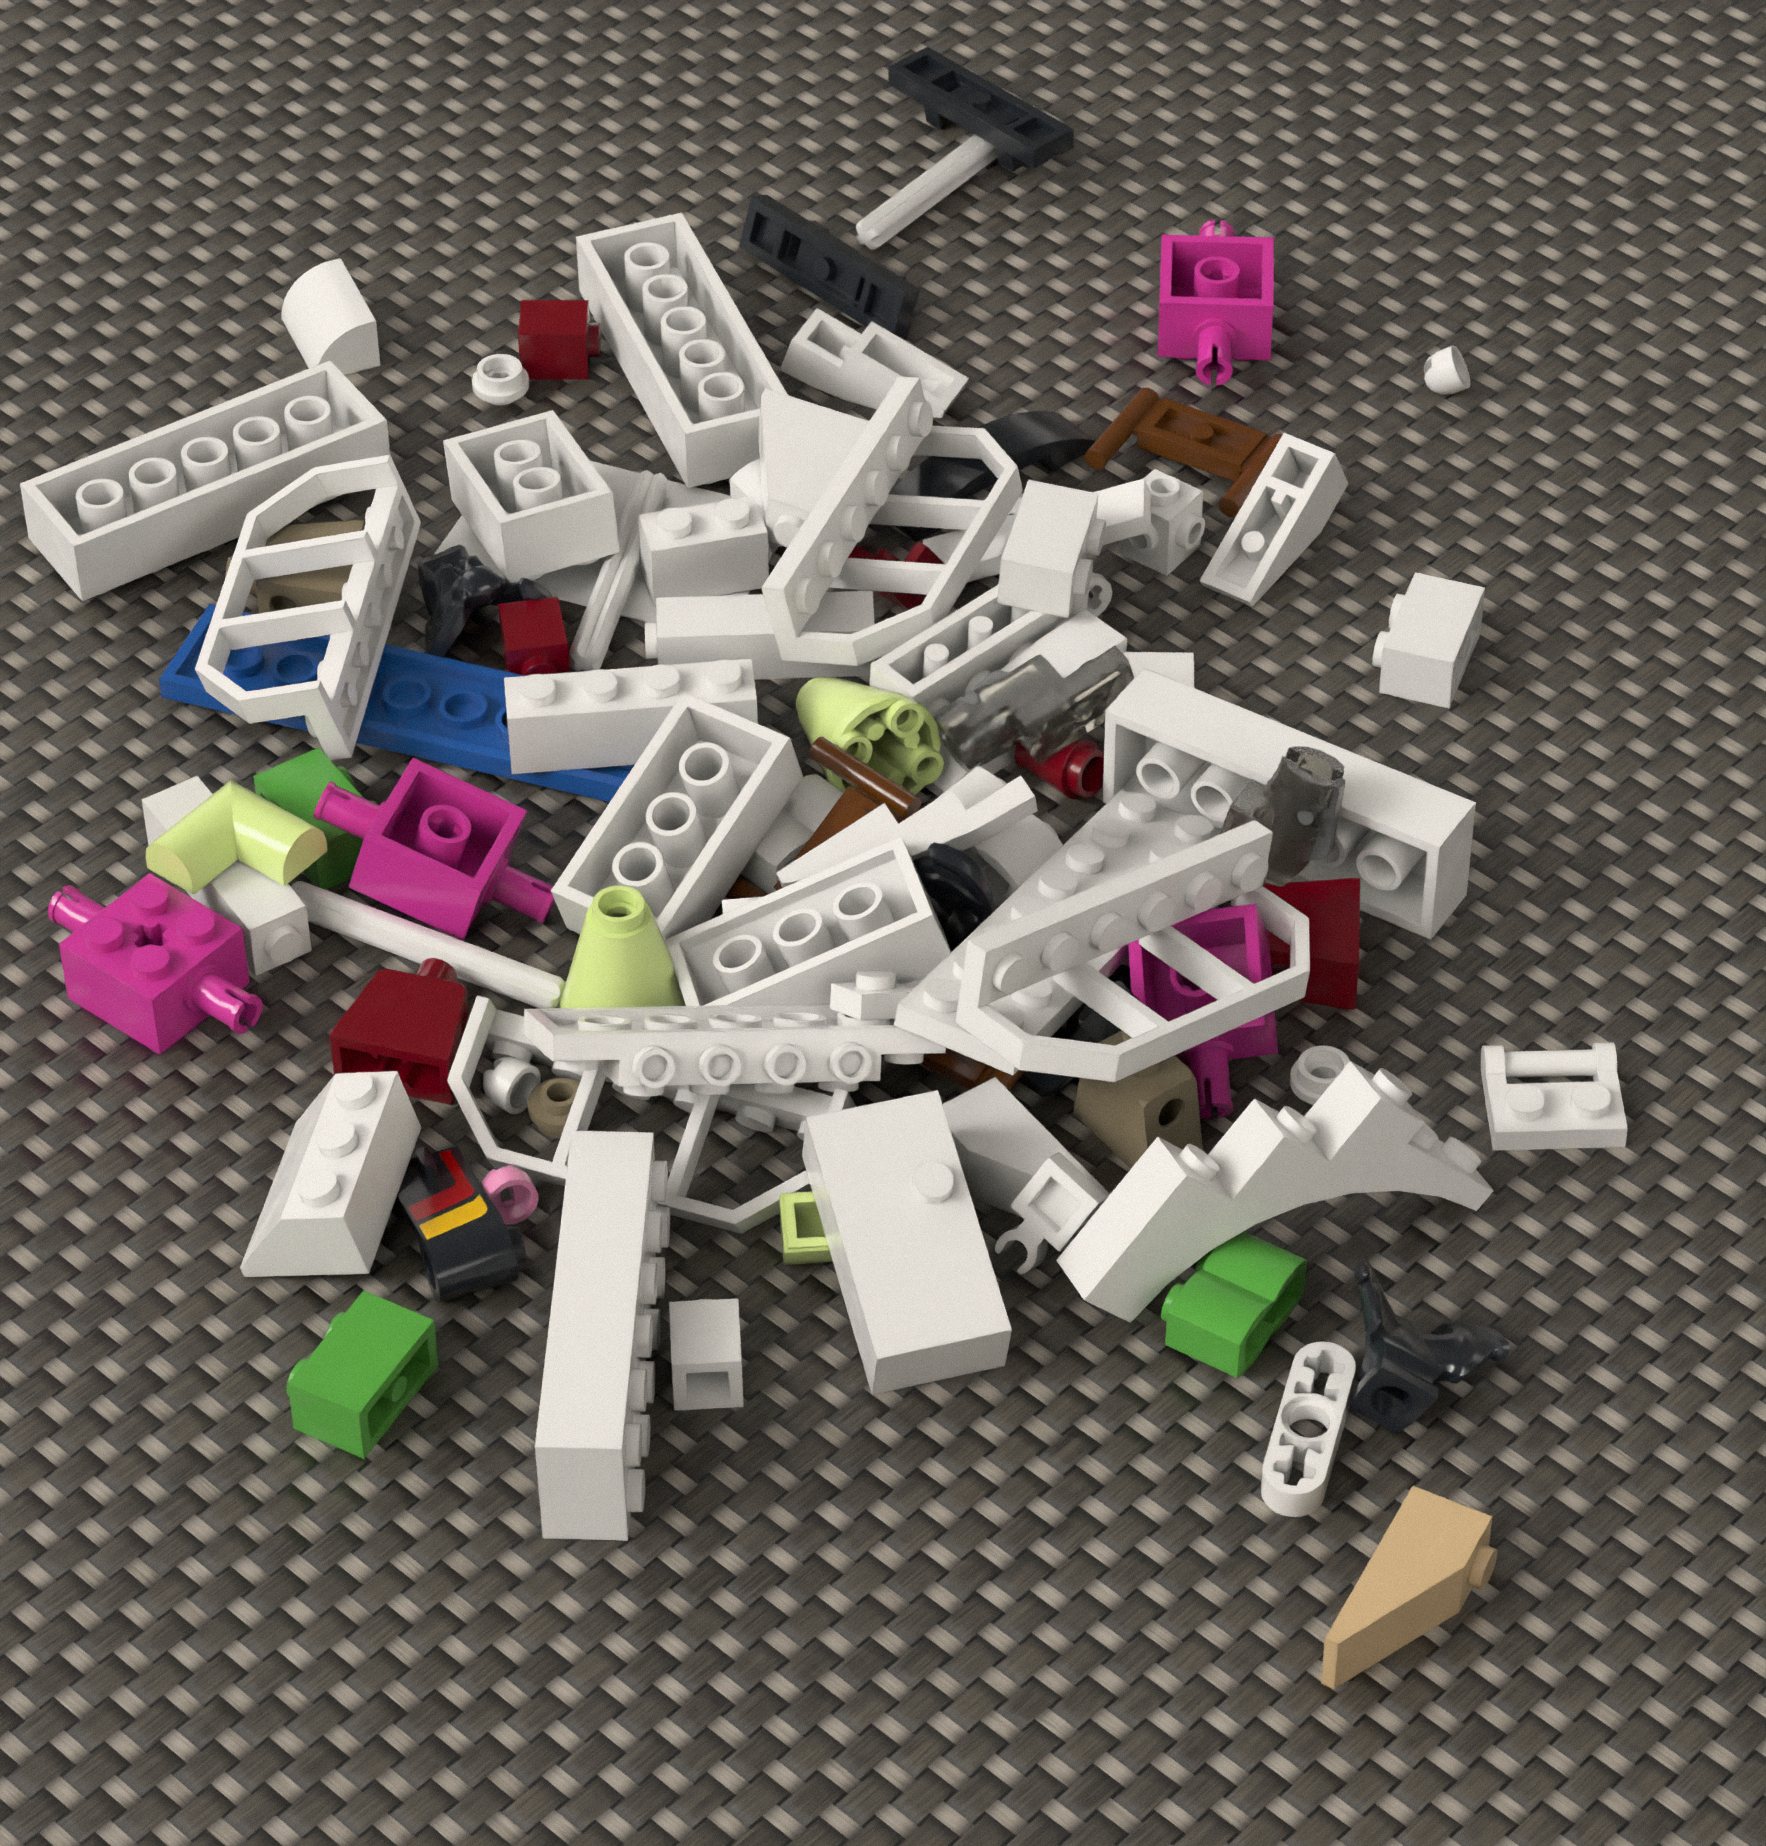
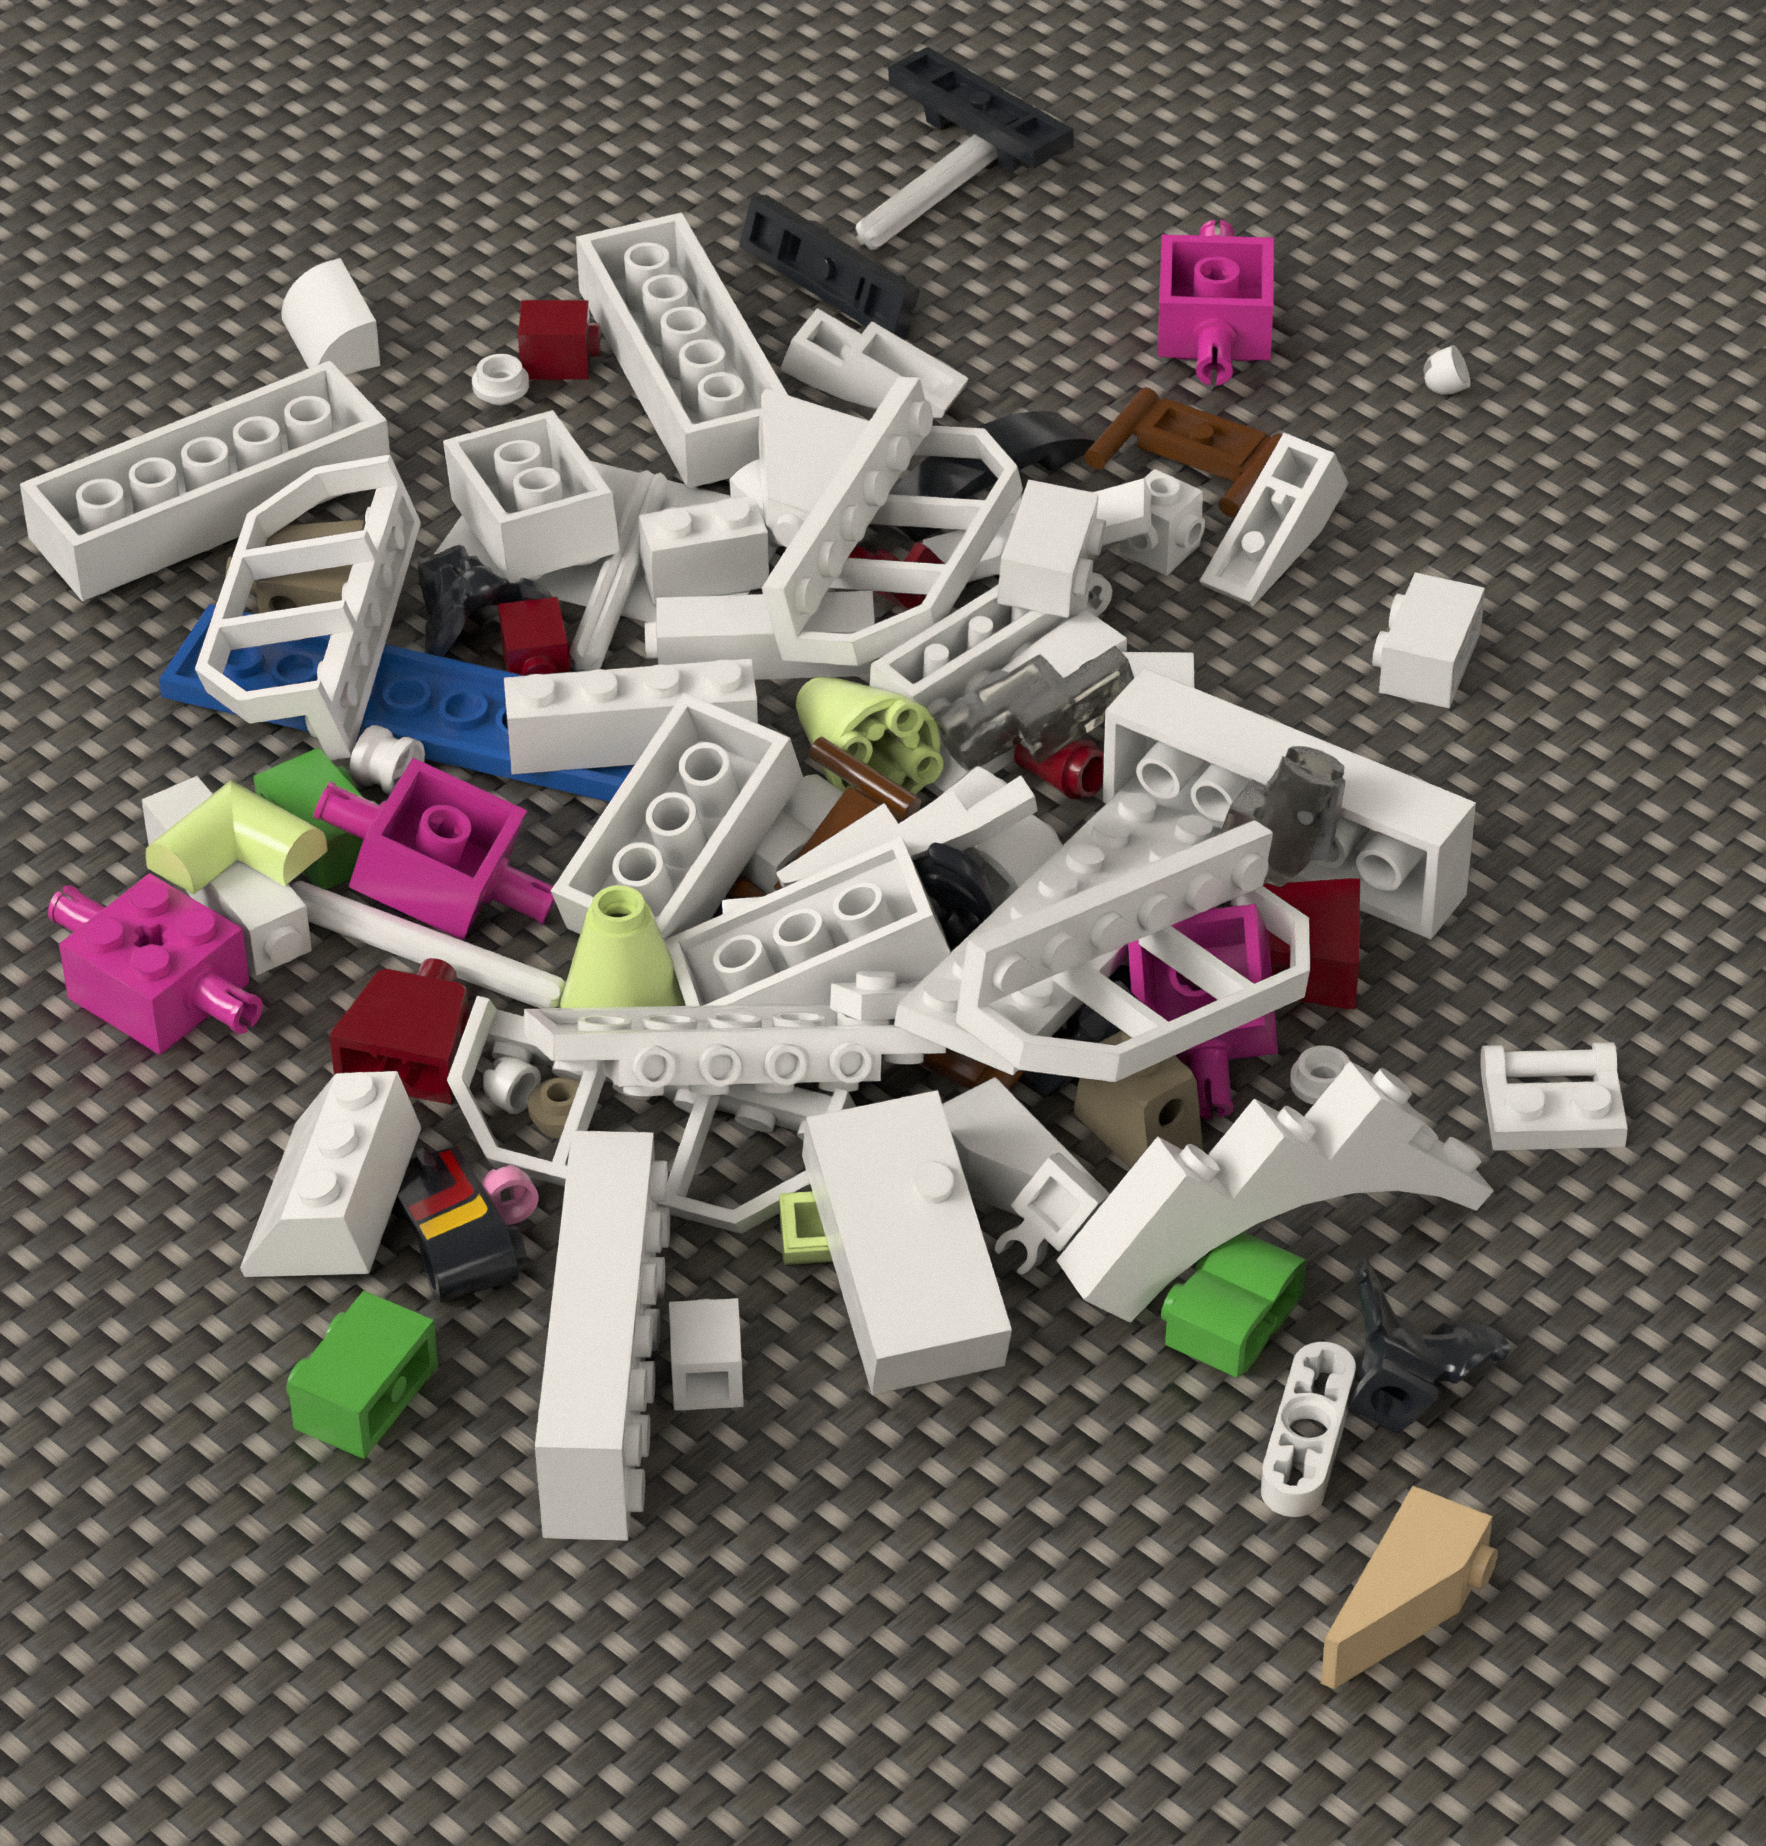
none -> white wheel [350,725,425,796]

